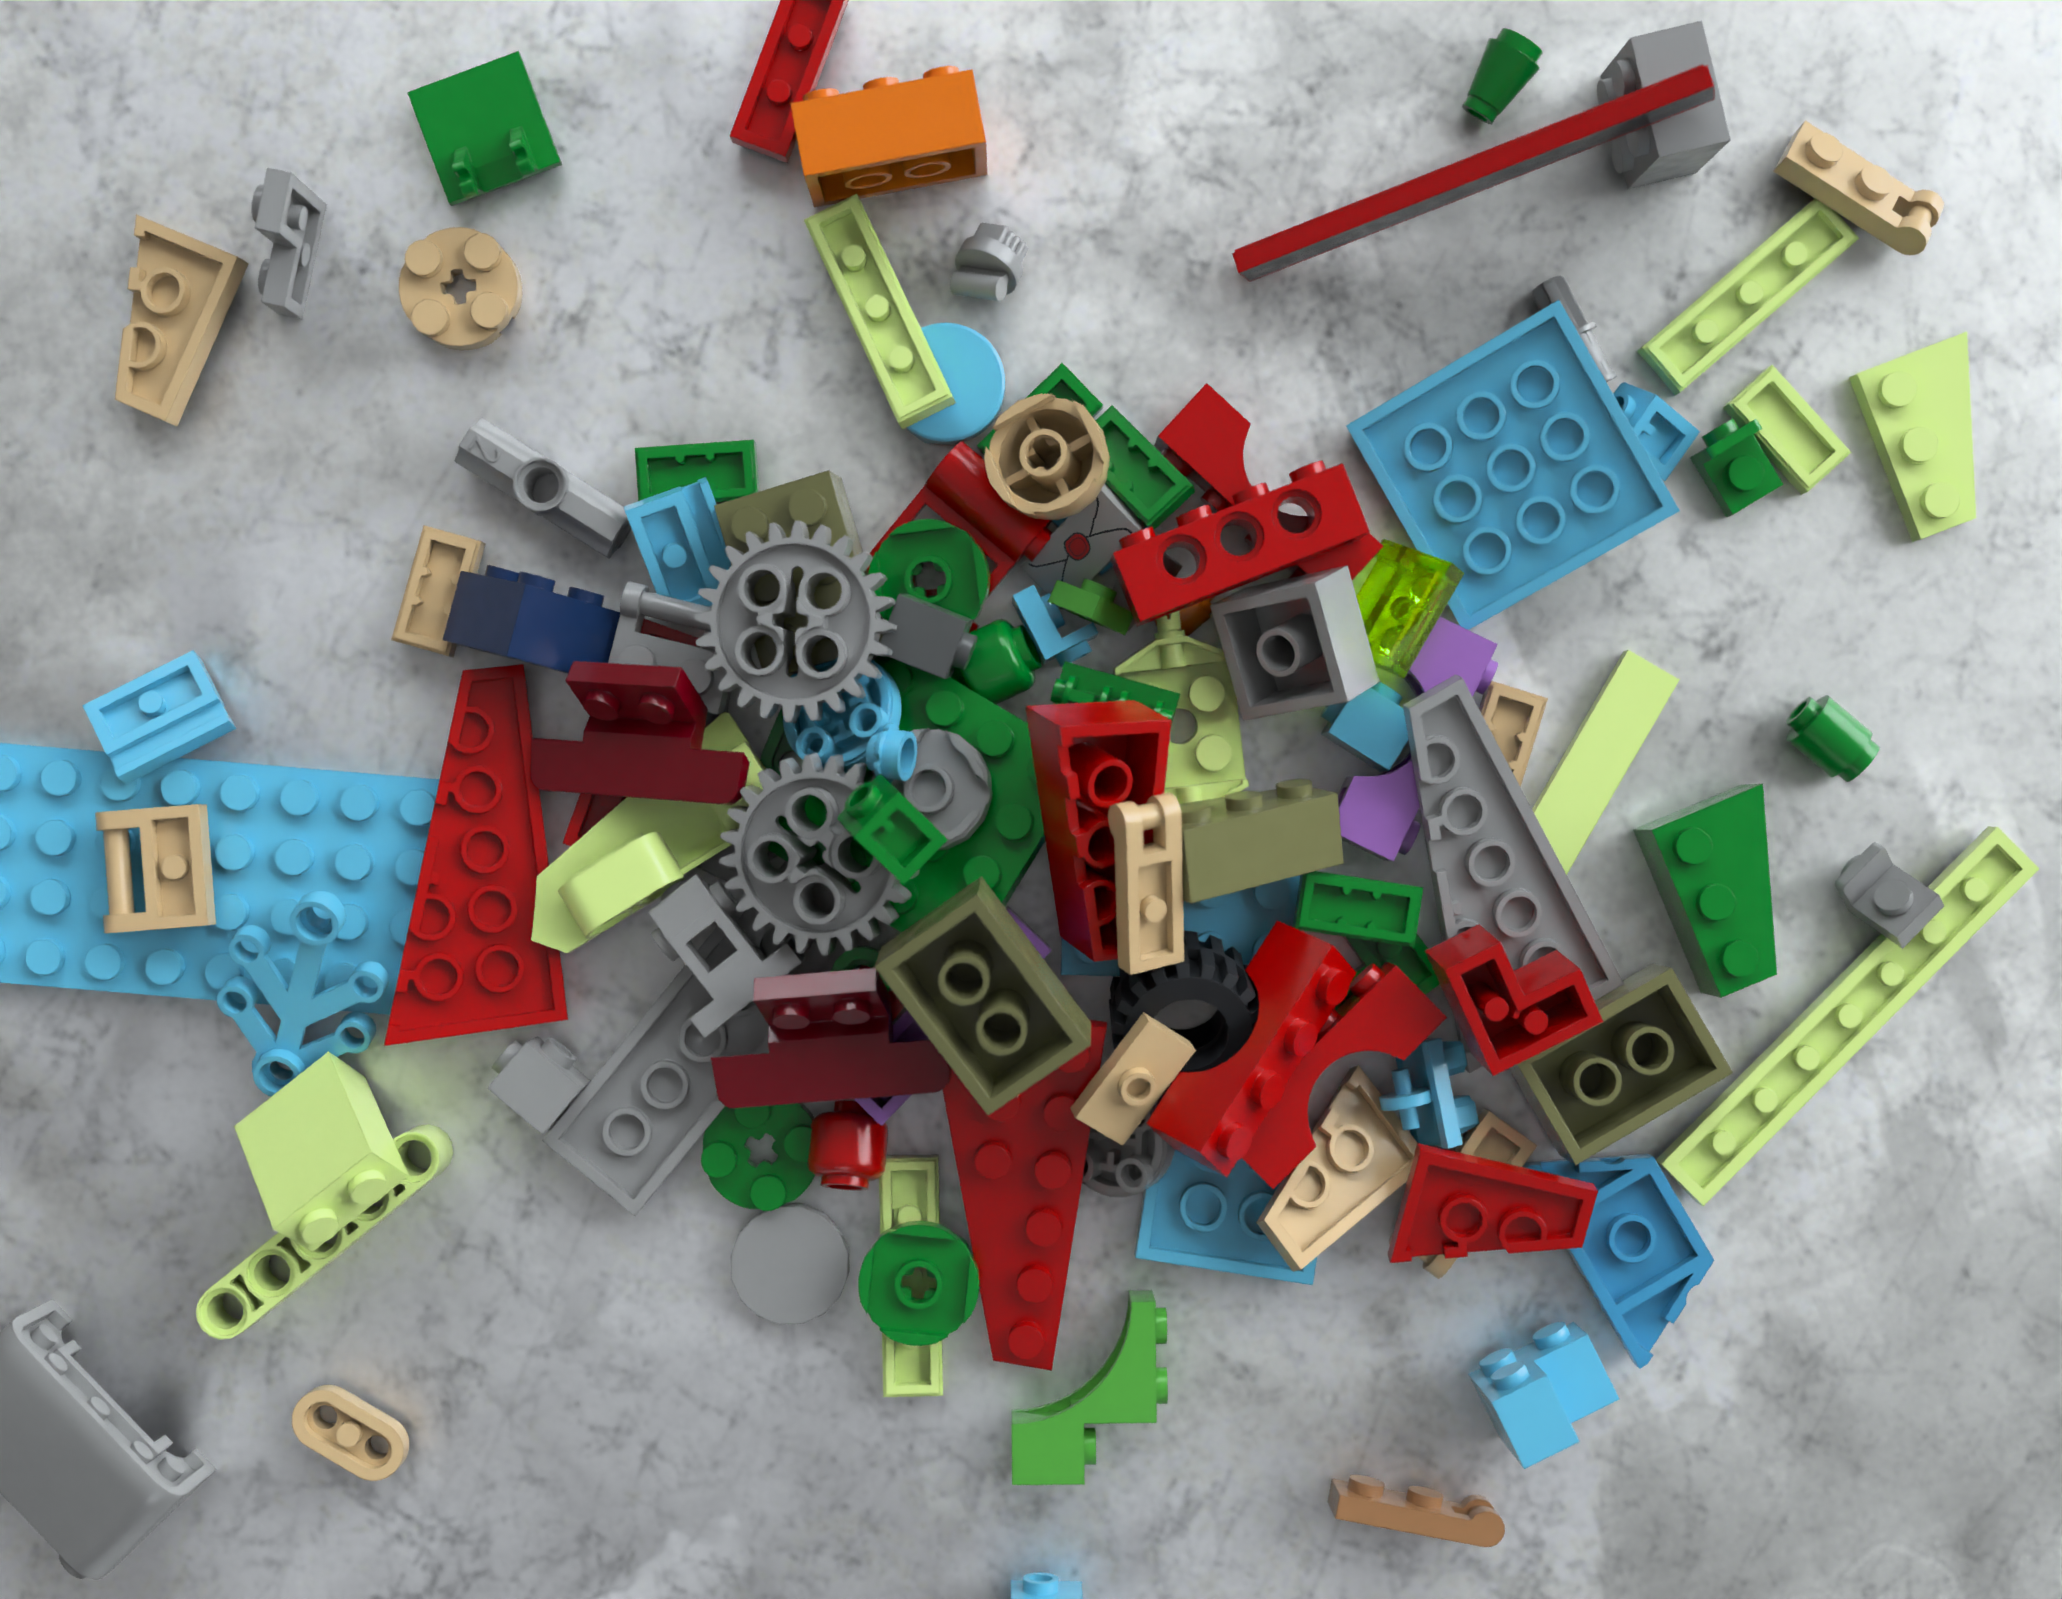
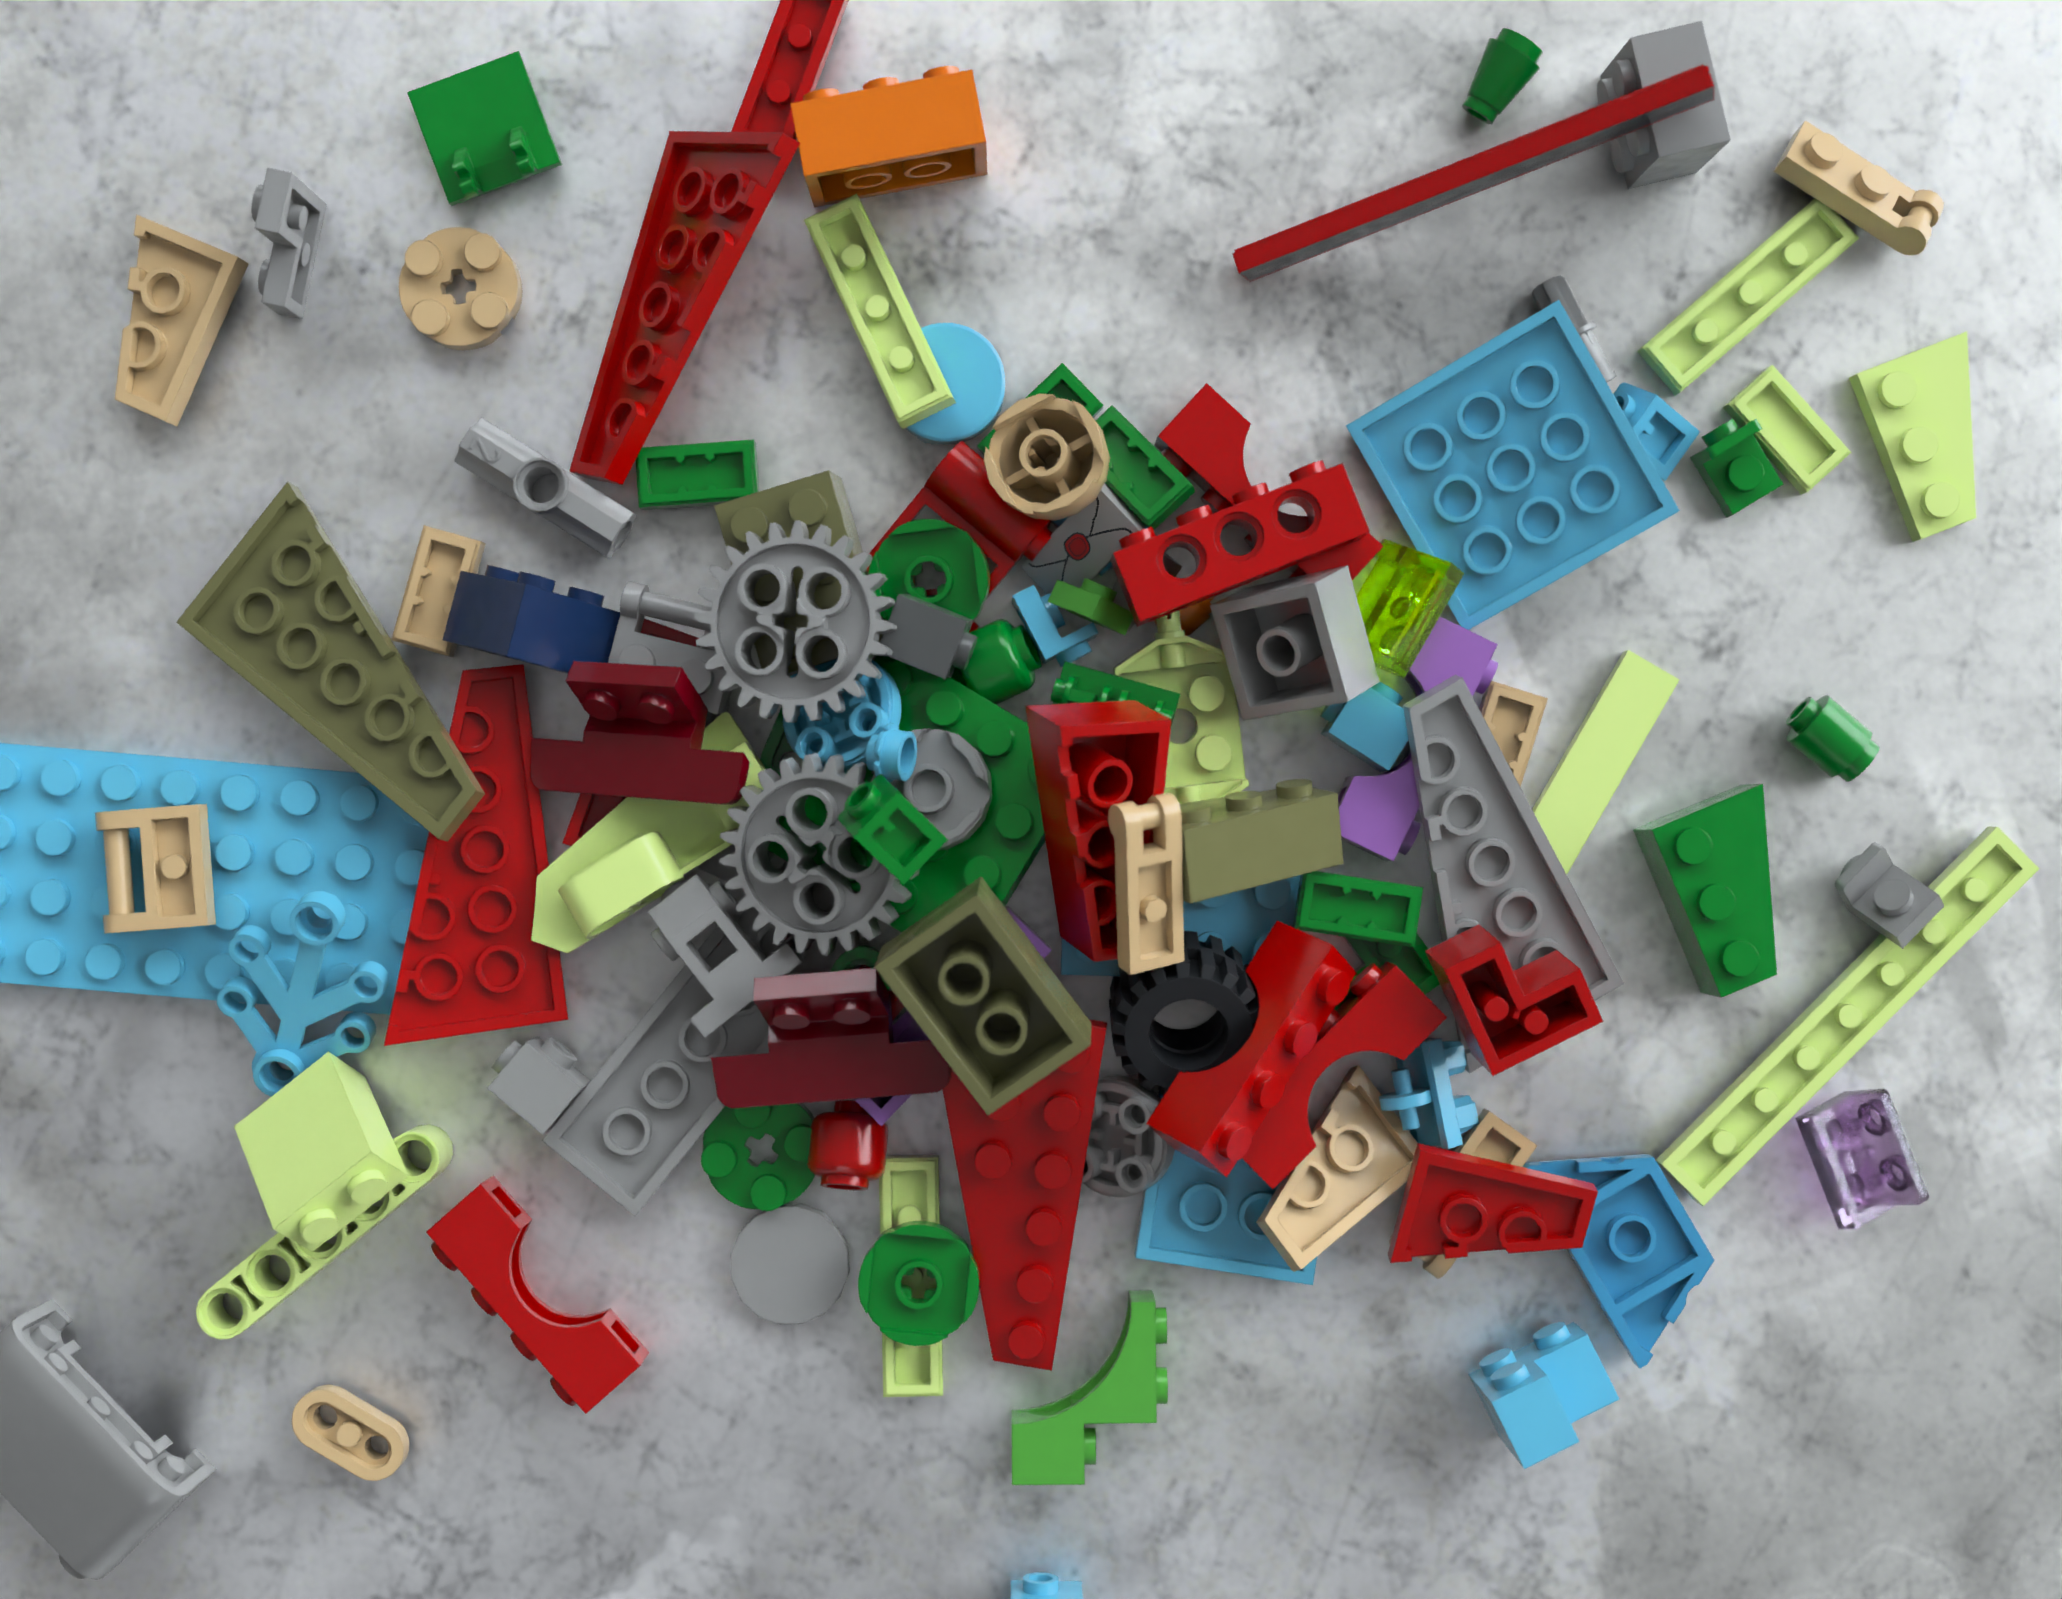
medium azure plate [82,650,236,785] -> none
medium azure plate [624,477,731,622] -> none
light grey piece [950,223,1028,301] -> none
tan plate [1070,1012,1196,1146] -> none
medium nougat plate [1327,1475,1505,1547] -> none
olive brick [1509,963,1733,1165] -> none
none -> olive wing [176,481,485,842]
none -> red arch [426,1175,650,1414]
none -> red wing [569,131,800,485]
none -> clear purple bracket [1795,1088,1929,1229]

